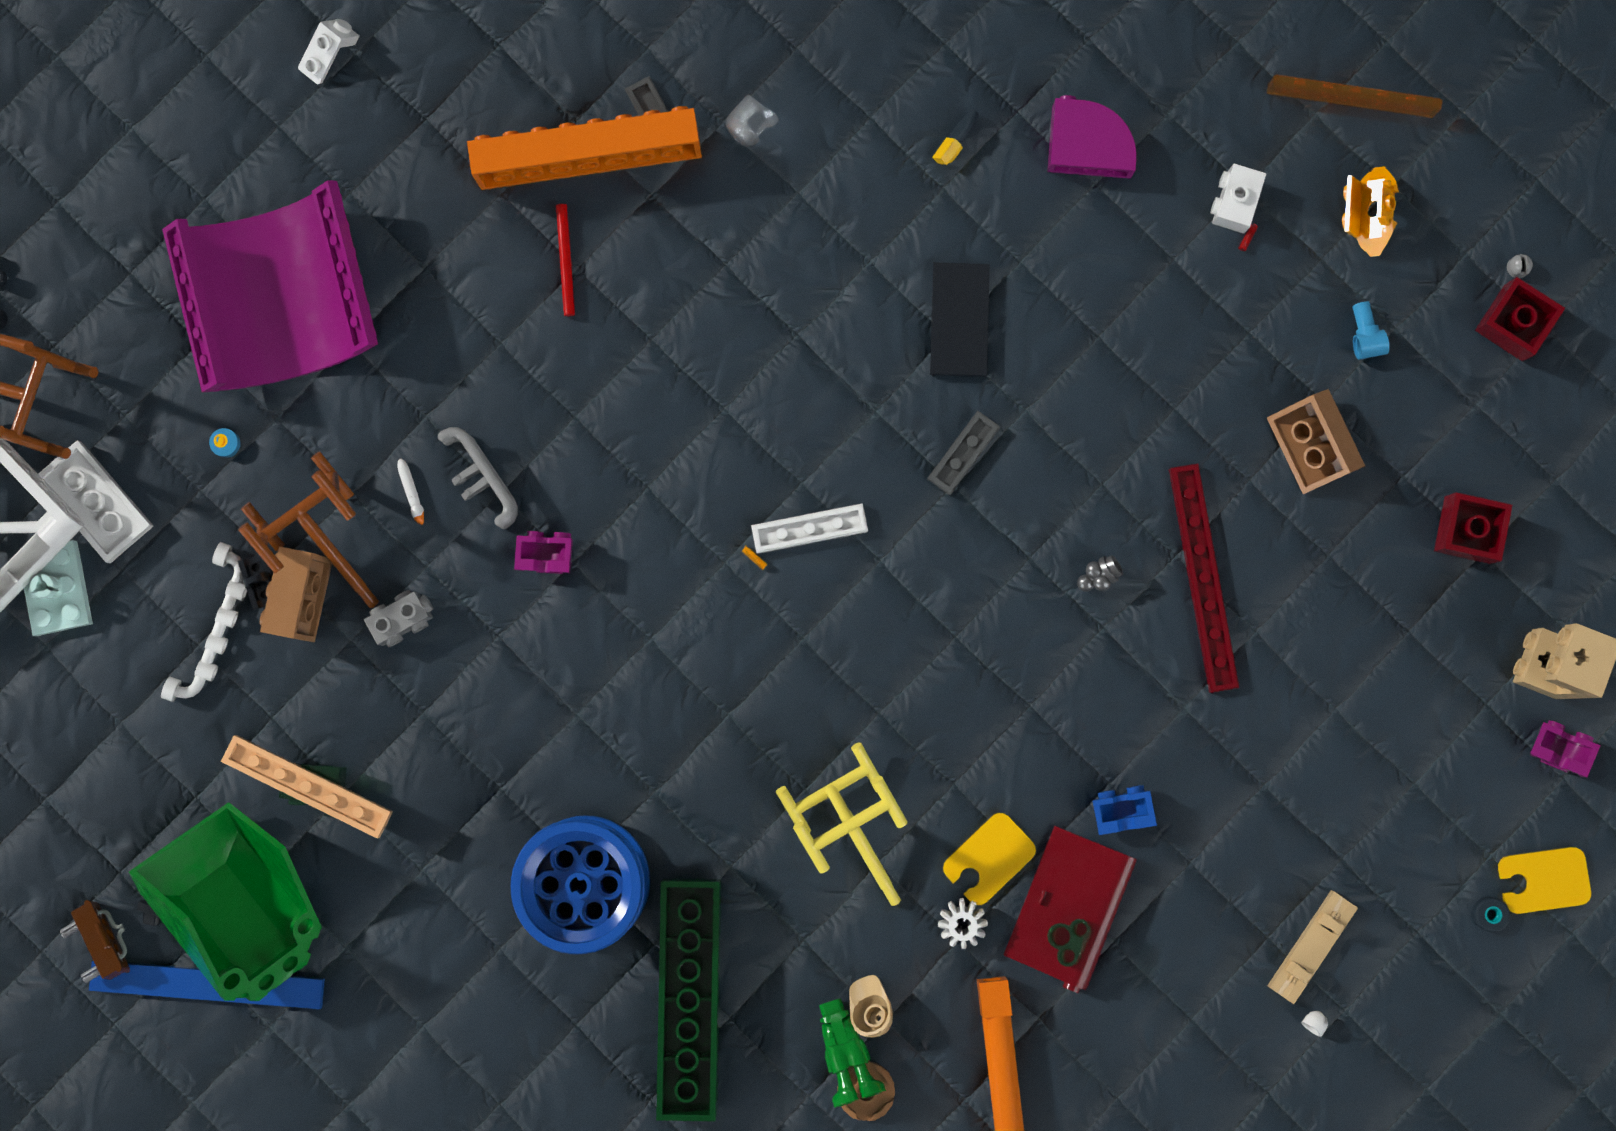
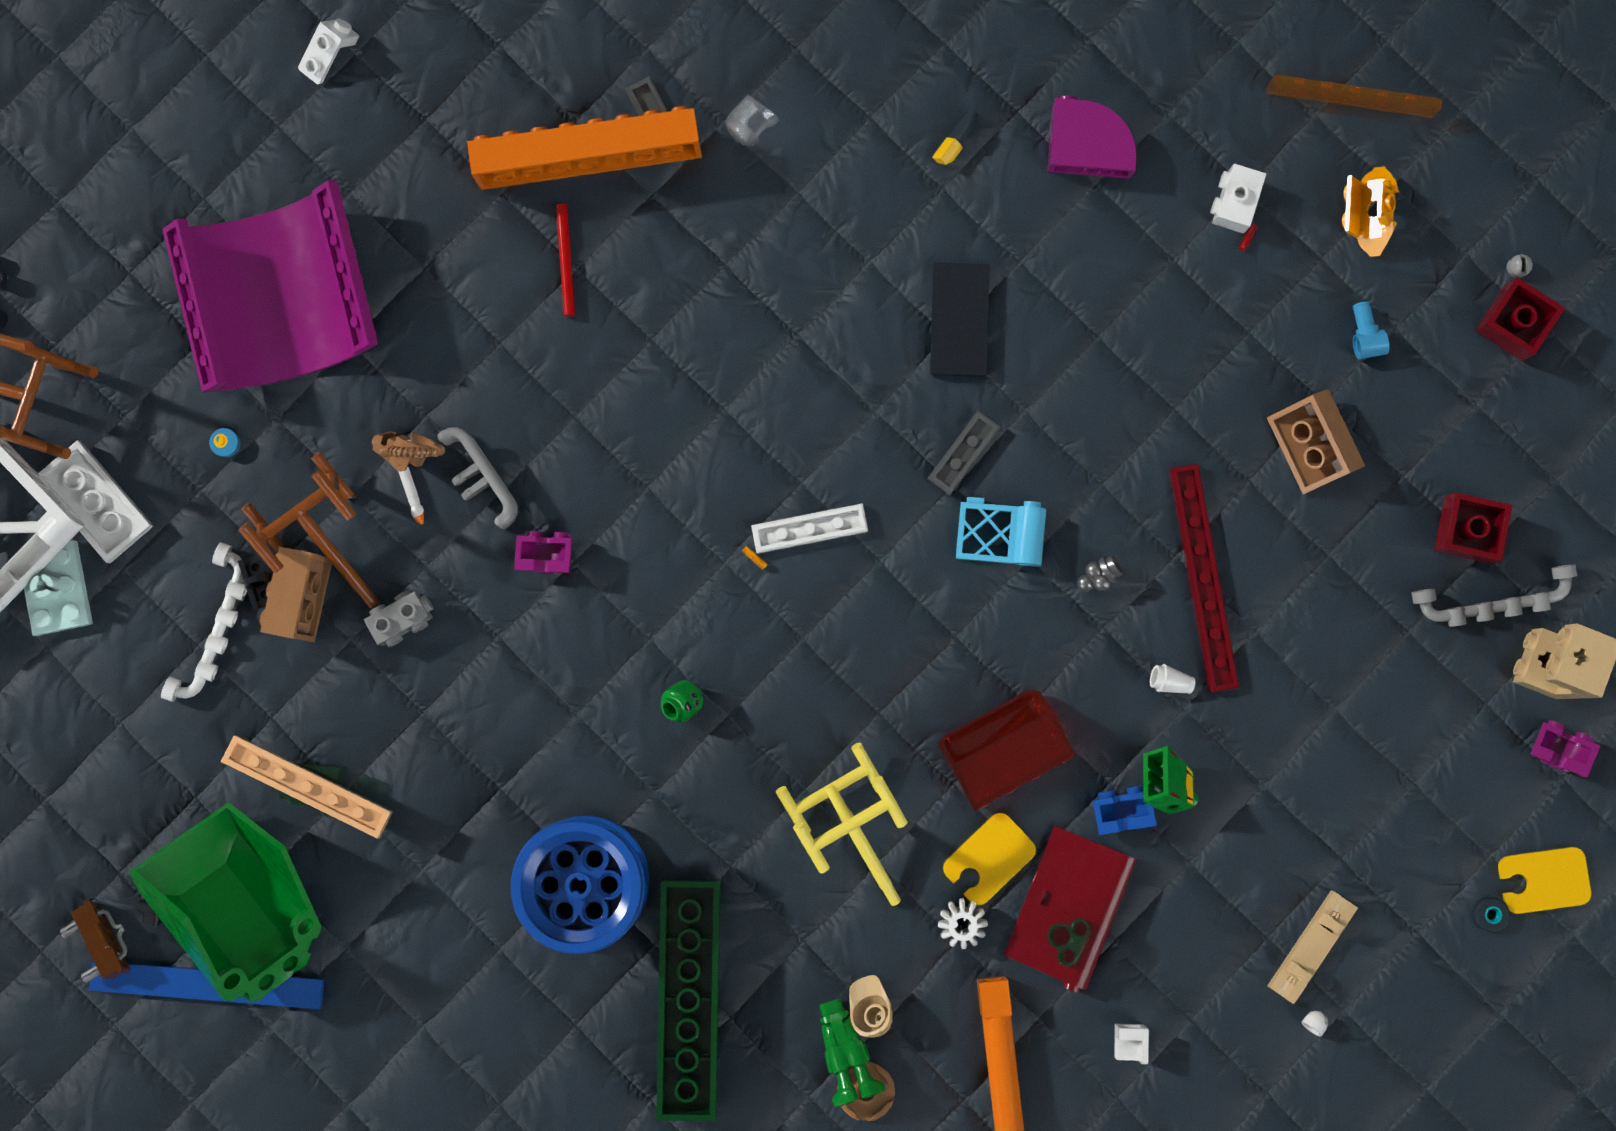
none -> medium nougat piece [372,431,445,472]
none -> green head [661,680,703,723]
none -> clear red windscreen [938,690,1076,811]
none -> medium azure piece [956,497,1046,566]
none -> white panel [1114,1024,1149,1064]
none -> green torso [1143,746,1199,814]
none -> white cone [1150,664,1195,694]
none -> light grey bar [1411,564,1577,627]

